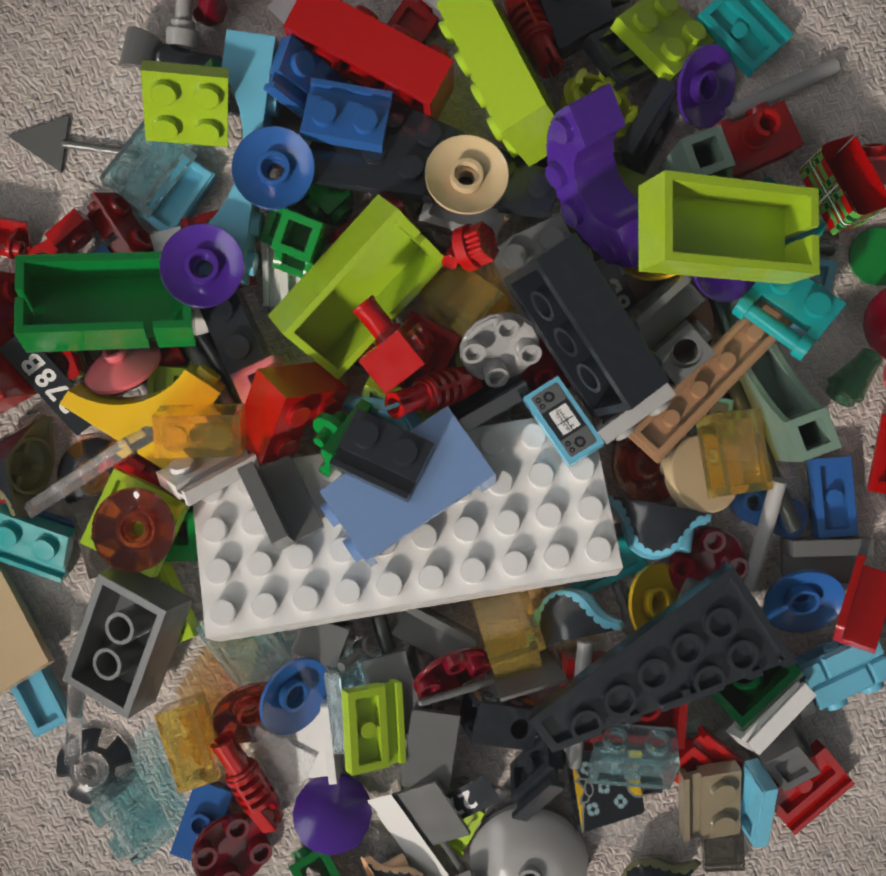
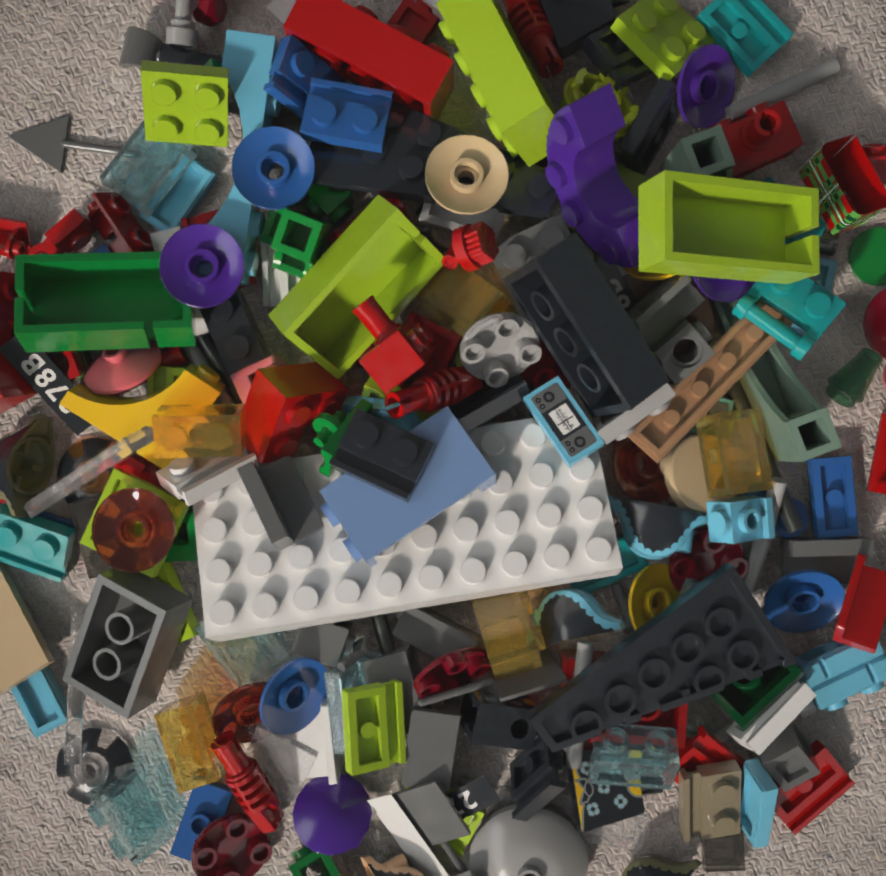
none -> medium azure brick [706,496,775,544]

